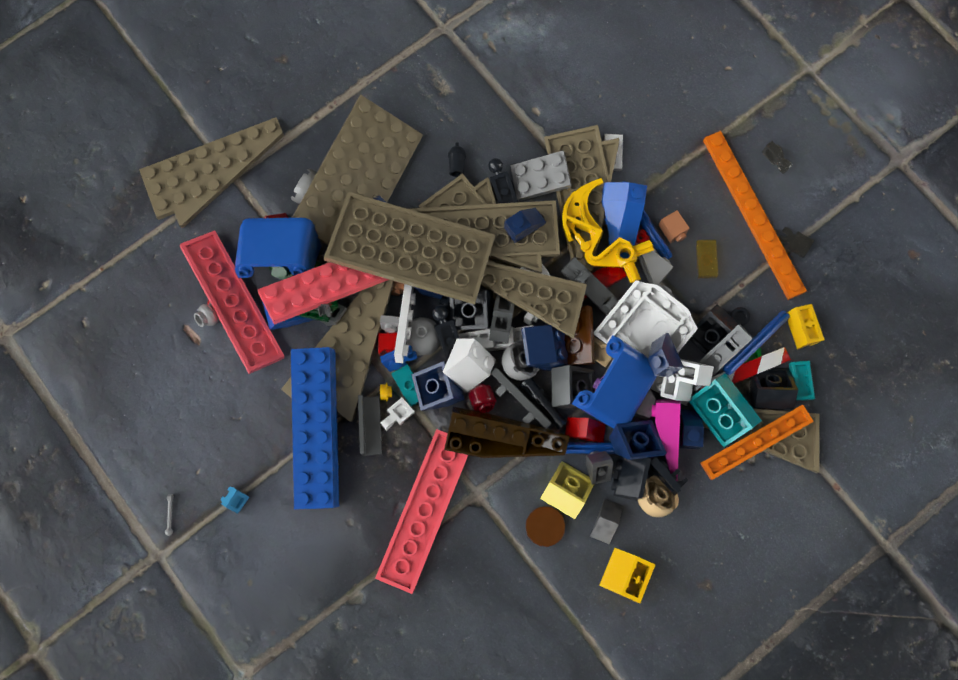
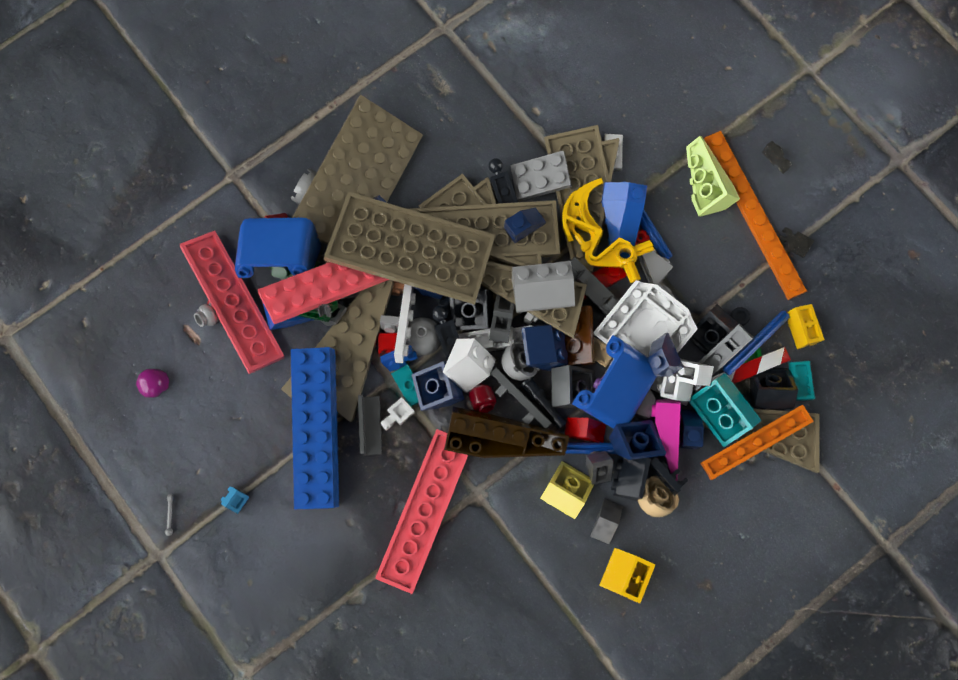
dark tan wing [139,117,284,228] -> none
yellow plate [380,382,392,402] -> none
black piece [448,142,466,177] -> none
reddish brown tile [525,506,565,547] -> none
nougat brick [658,210,690,244] -> none
clear yellow plate [696,240,718,278] -> none
none -> magenta hair [136,369,169,398]
none -> light grey slope [512,261,575,313]
none -> yellowish green wedge [686,136,740,217]

